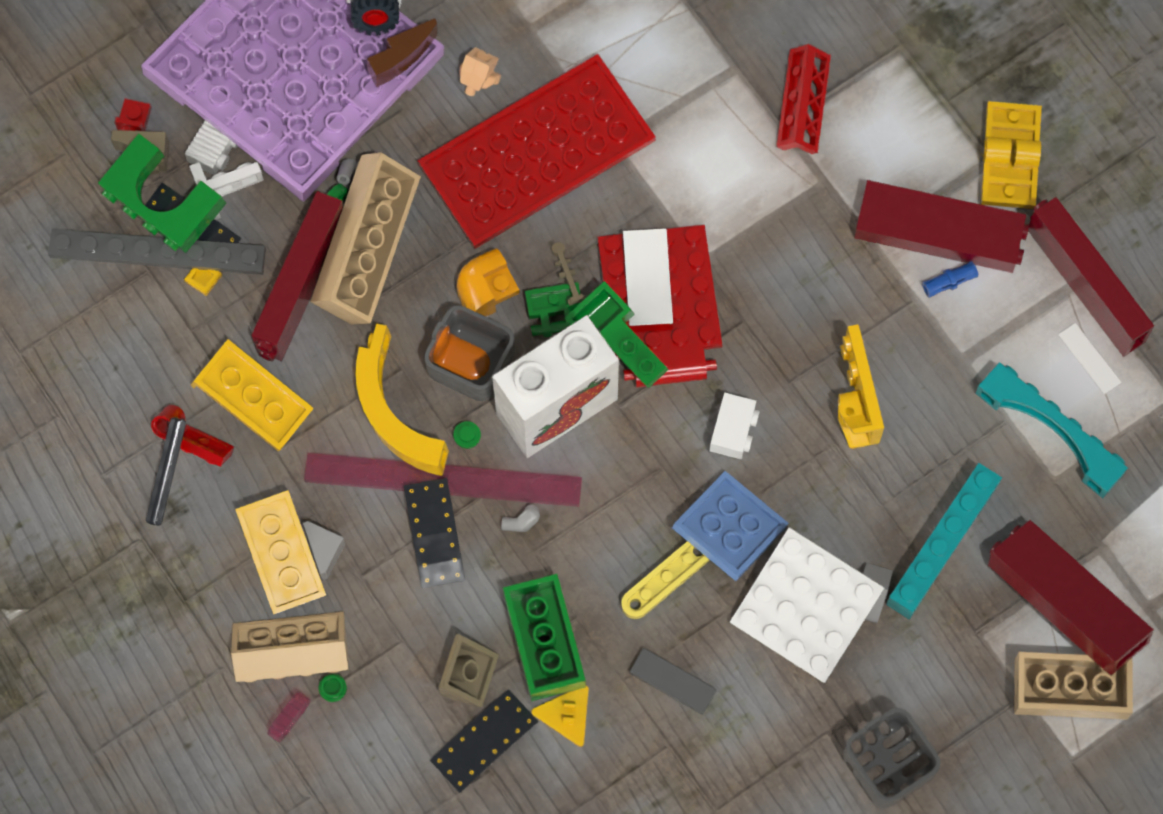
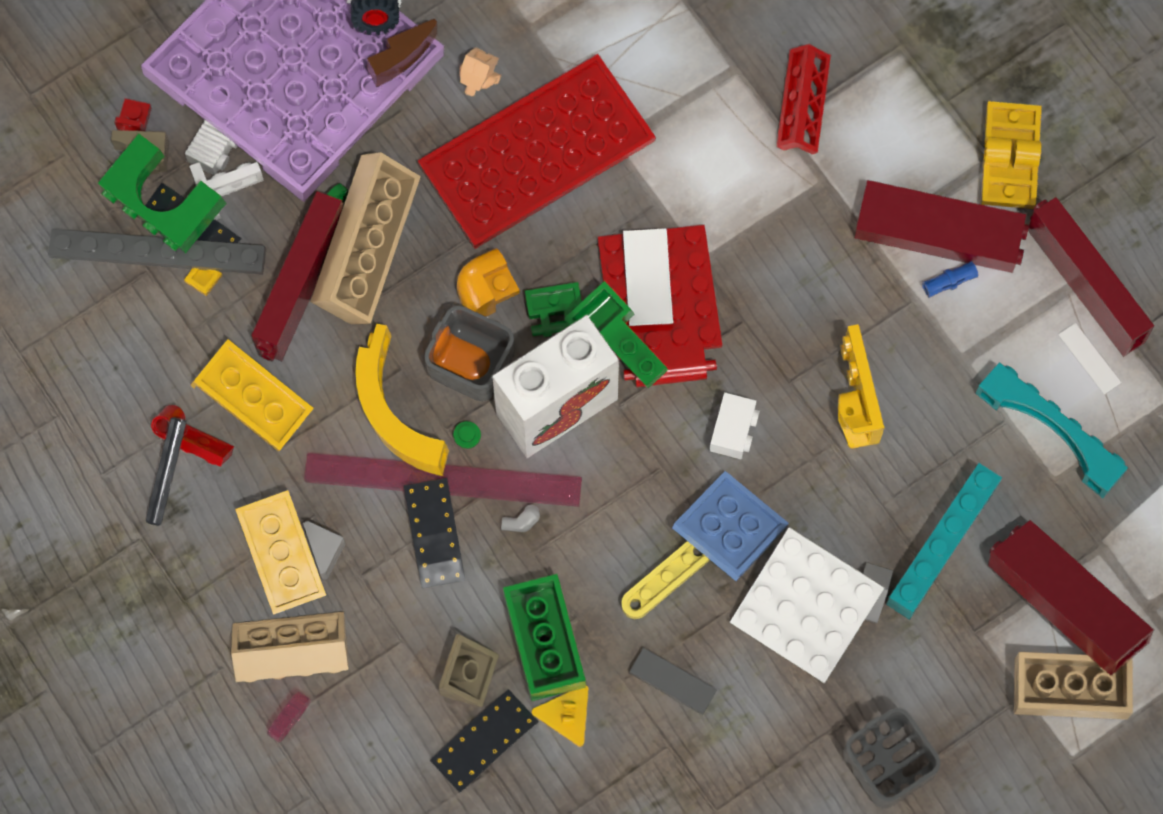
green plate [319,674,347,702] -> none
light grey arm [337,159,359,185] -> none
dark tan piece [551,242,586,306] -> none

